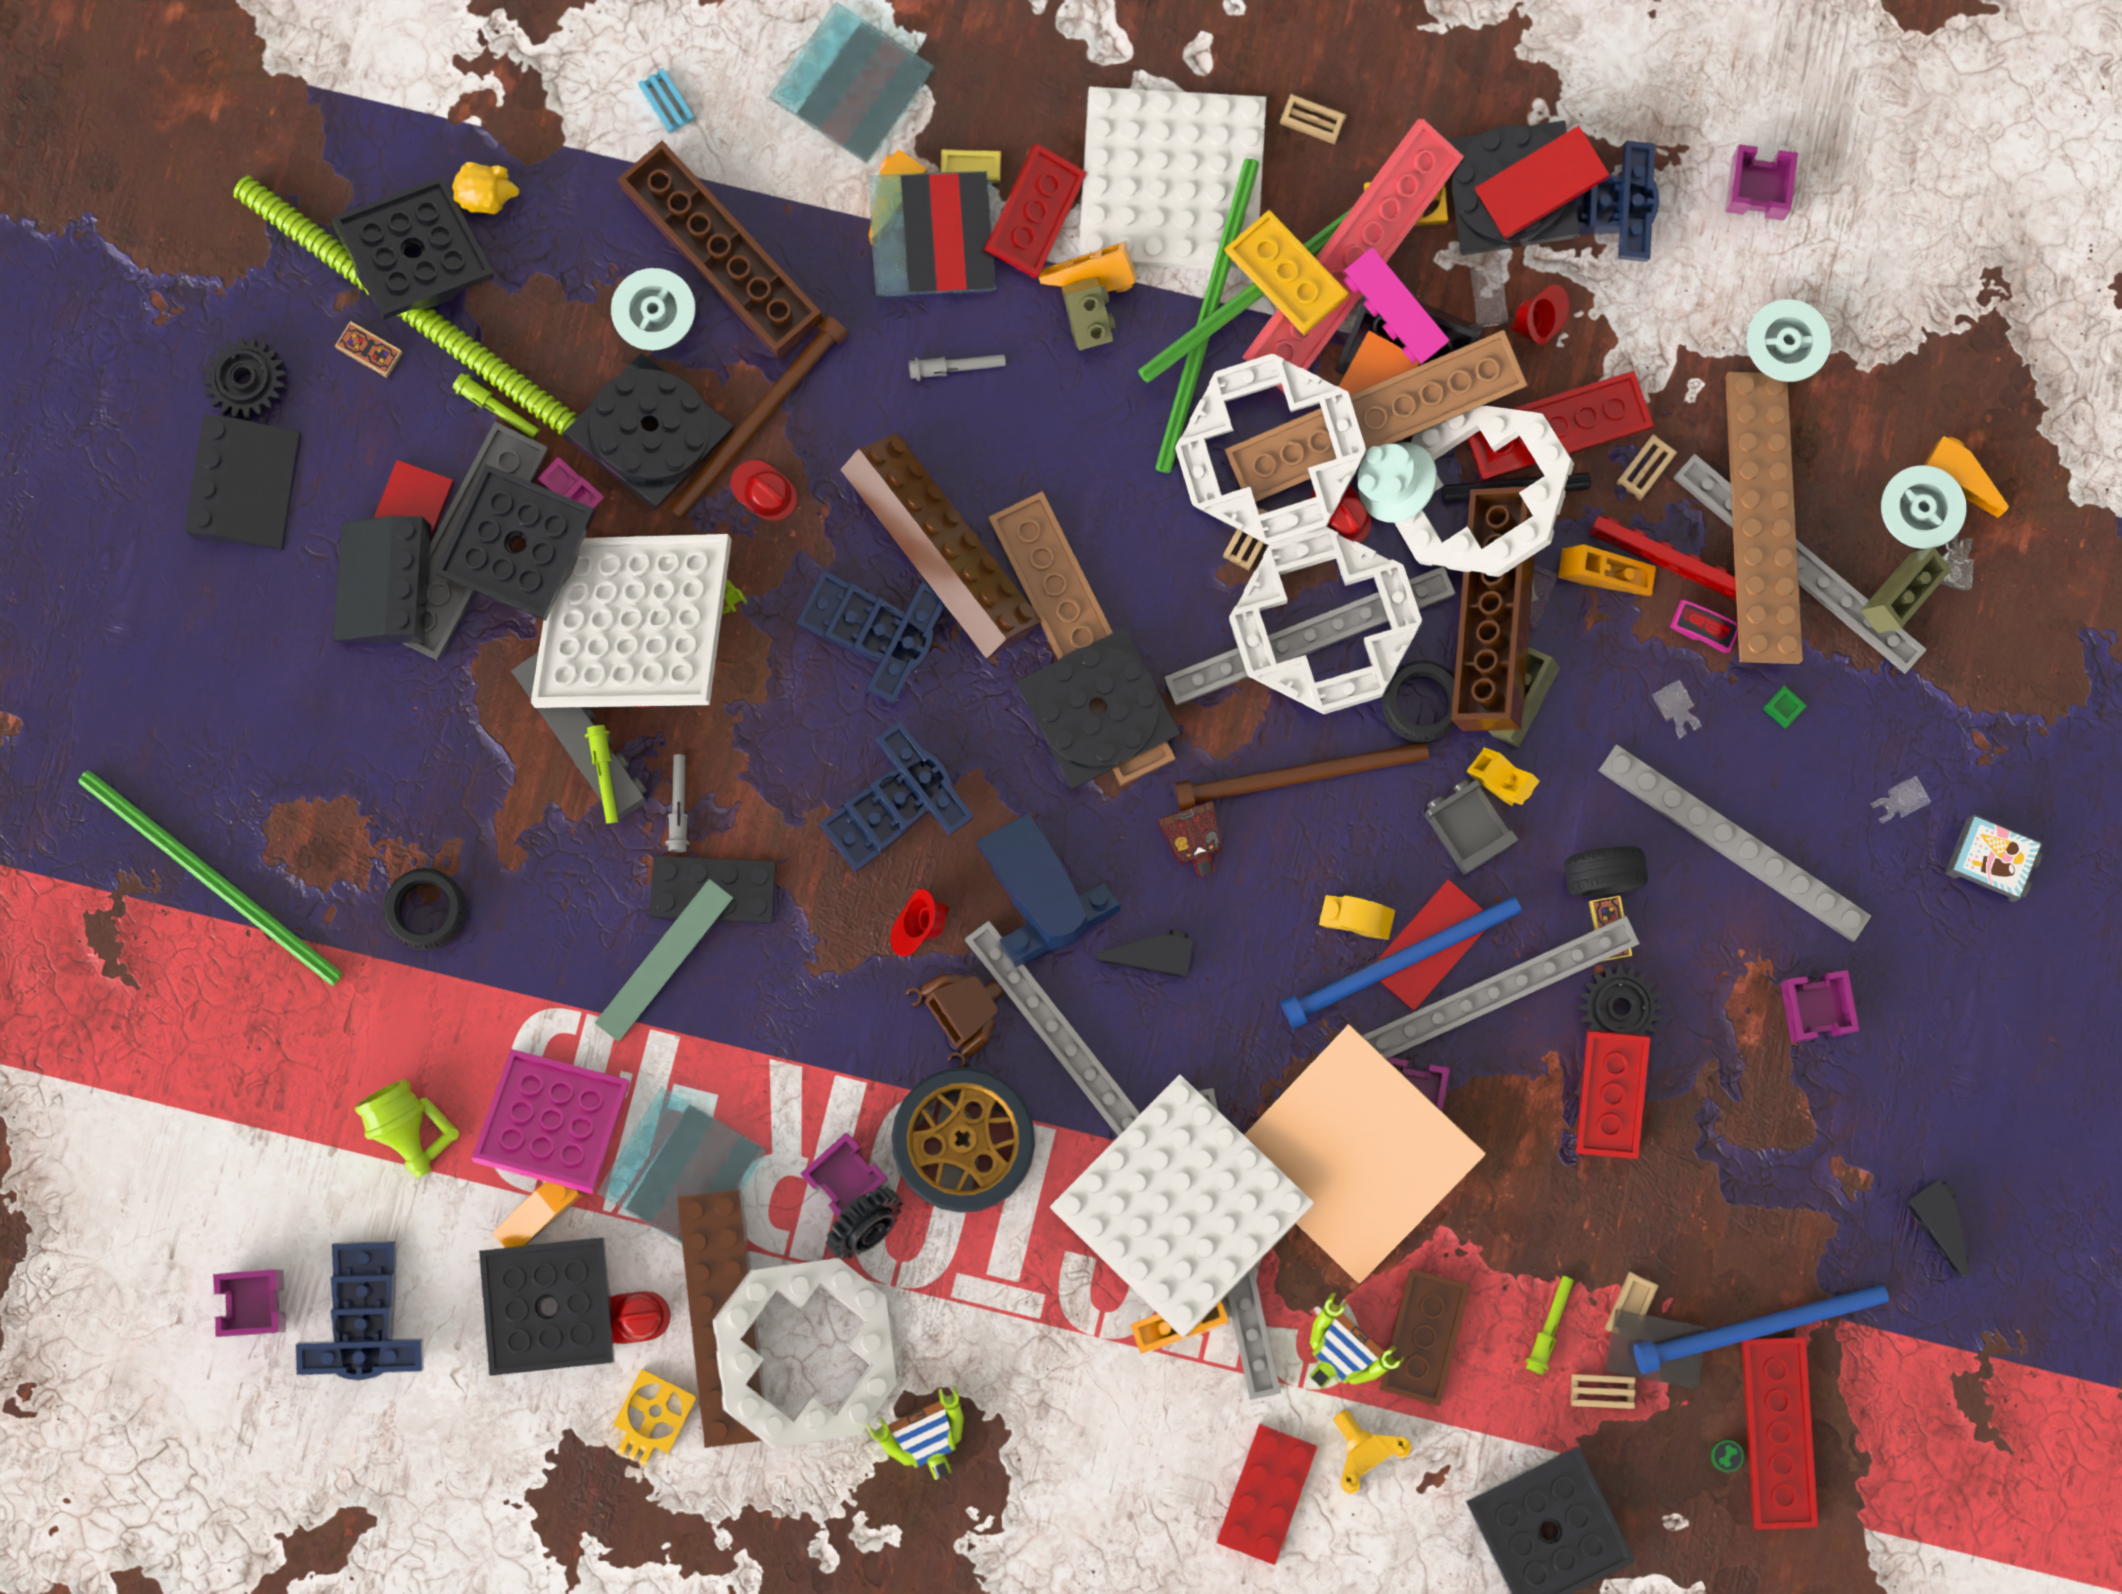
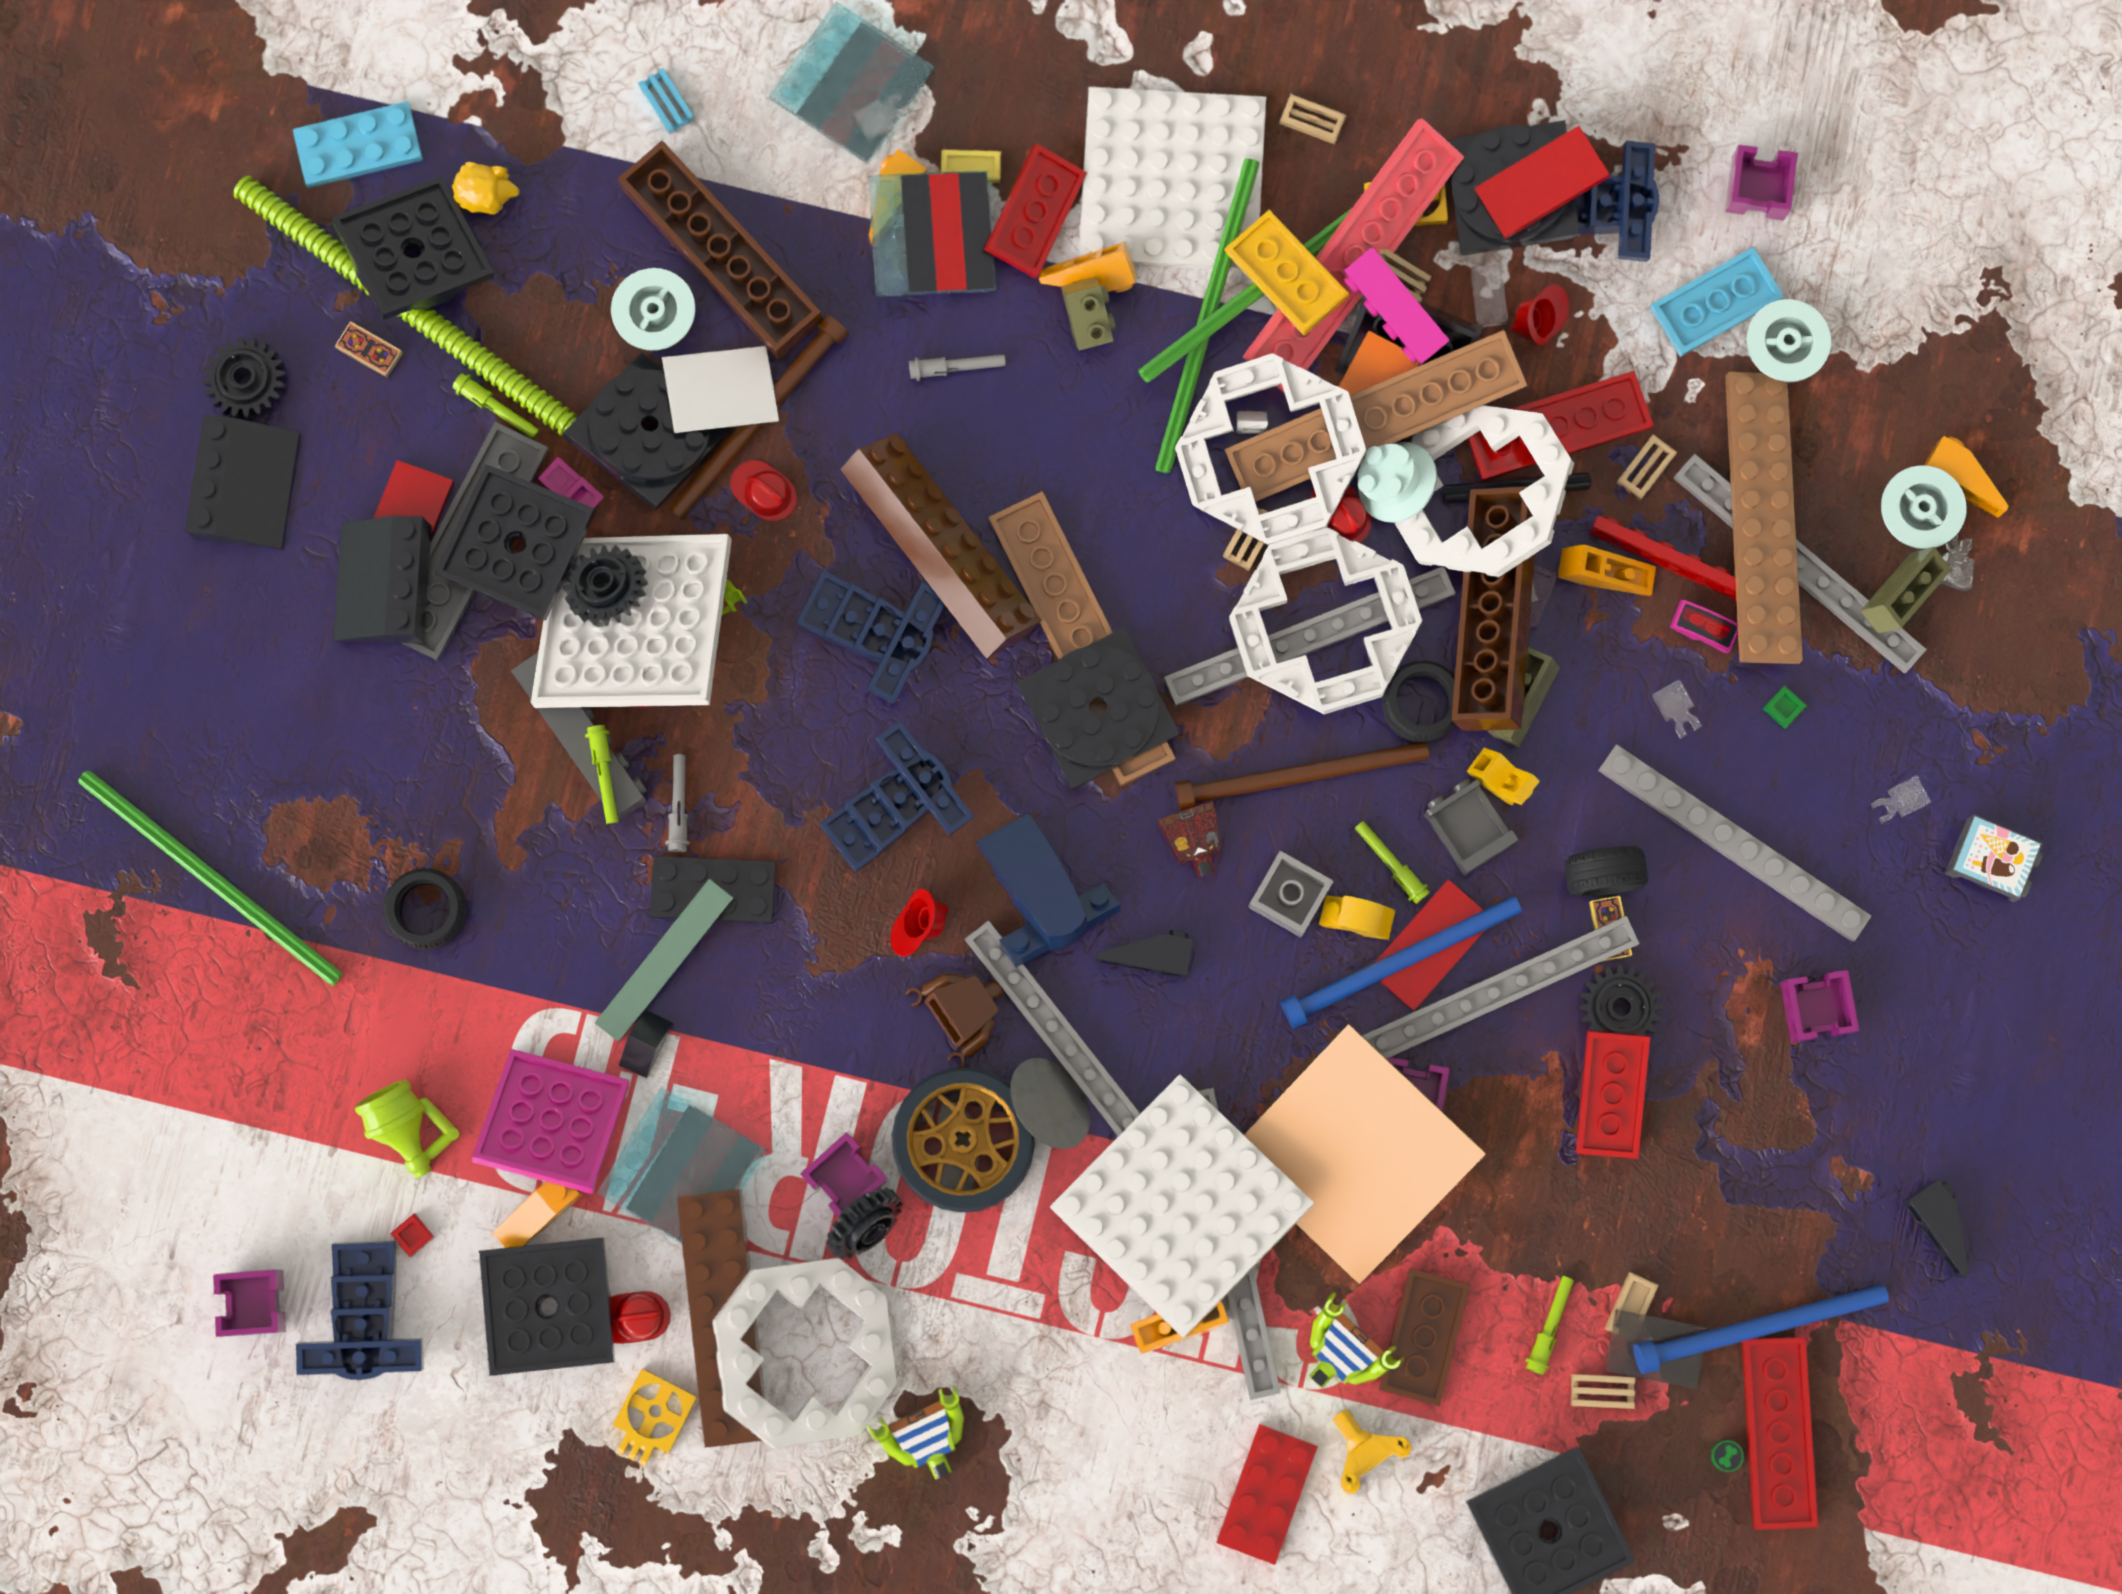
none -> medium azure plate [293,101,423,188]
none -> red tile [390,1213,435,1257]
none -> black gear [563,545,648,626]
none -> black slope [619,1010,674,1078]
none -> white sticker [662,346,779,433]
none -> clear plate [853,91,910,142]
none -> flat silver sticker [1010,1058,1090,1149]
none -> white slope [1236,411,1268,434]
none -> light grey brick [1248,851,1333,938]
none -> lime pin [1354,821,1430,904]
none -> tan tile [1379,249,1431,302]
none -> medium azure plate [1650,247,1784,357]

